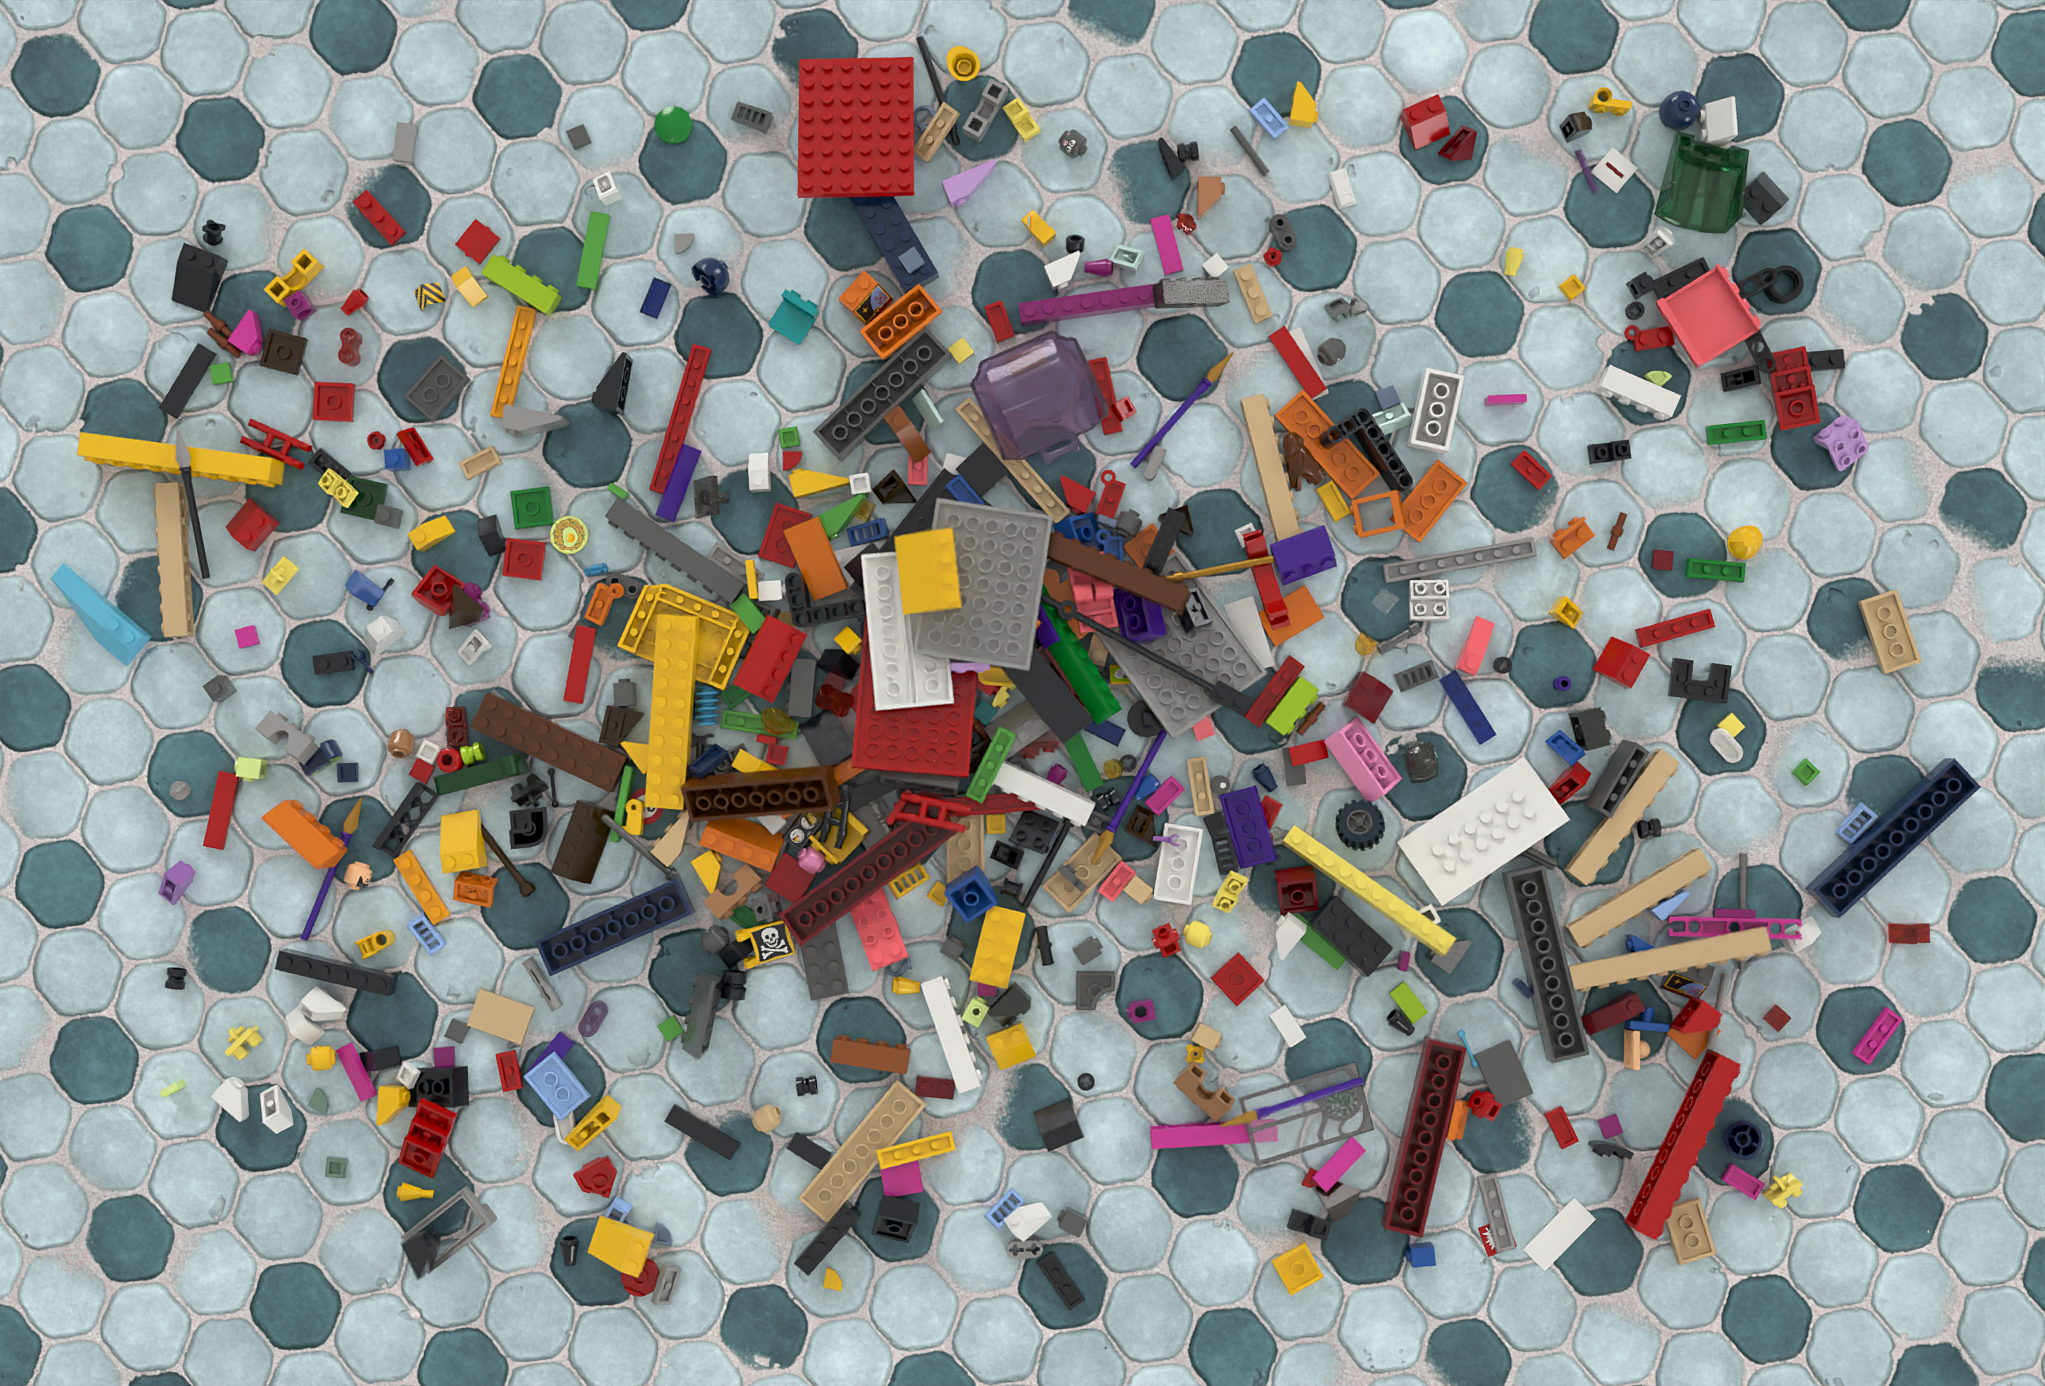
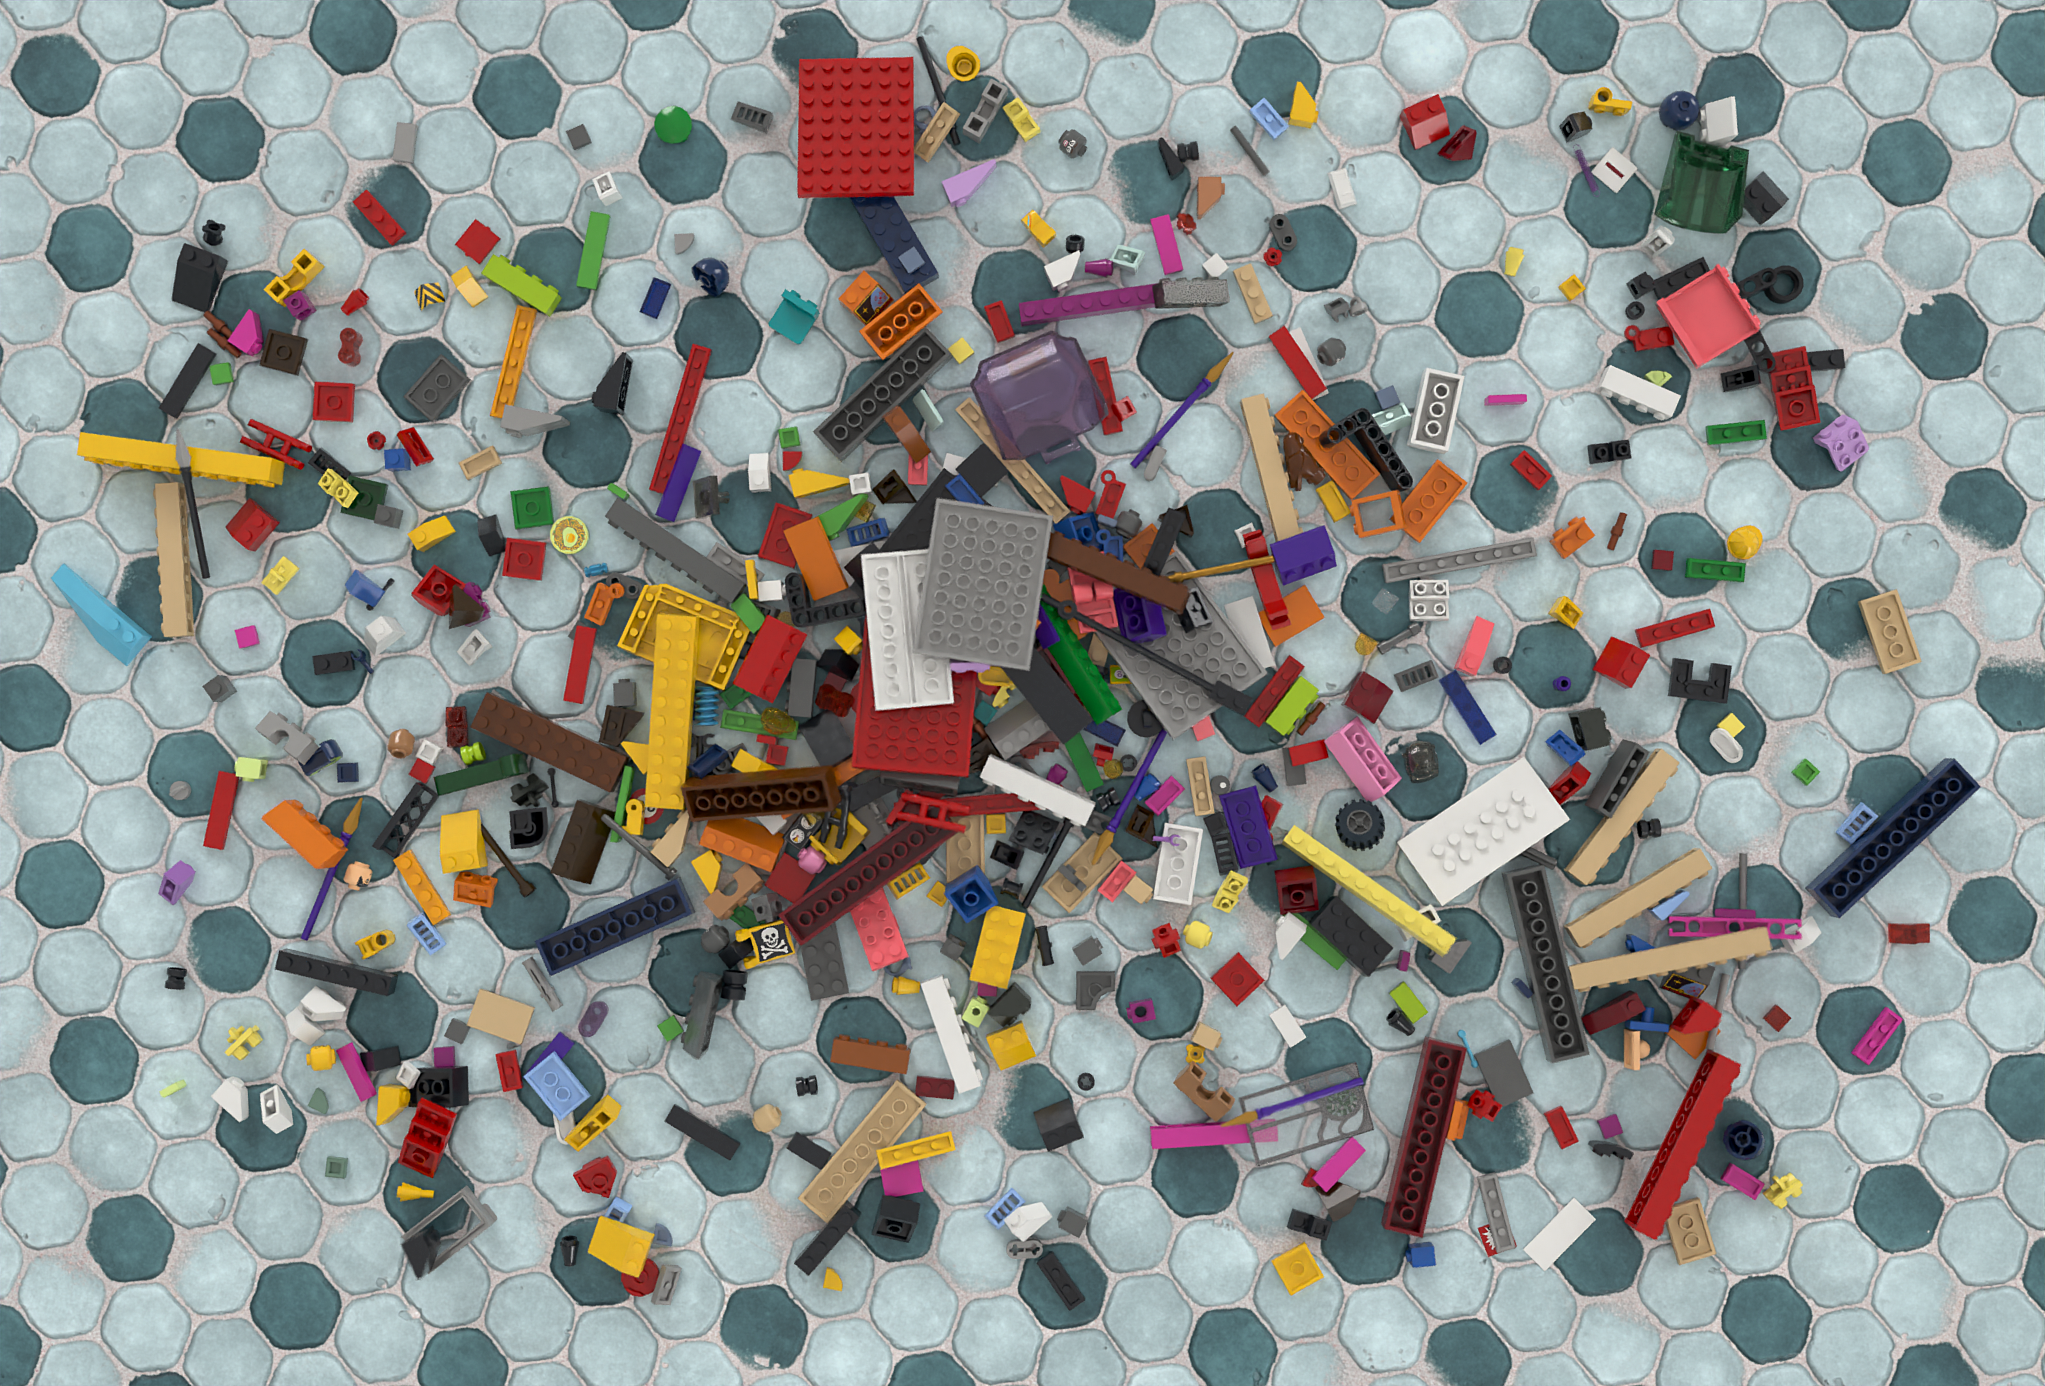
red head [436,748,464,773] -> none
yellow slope [895,528,962,615] -> none
bright green tile [965,726,1017,804] -> none
none -> red tile [1093,743,1114,767]

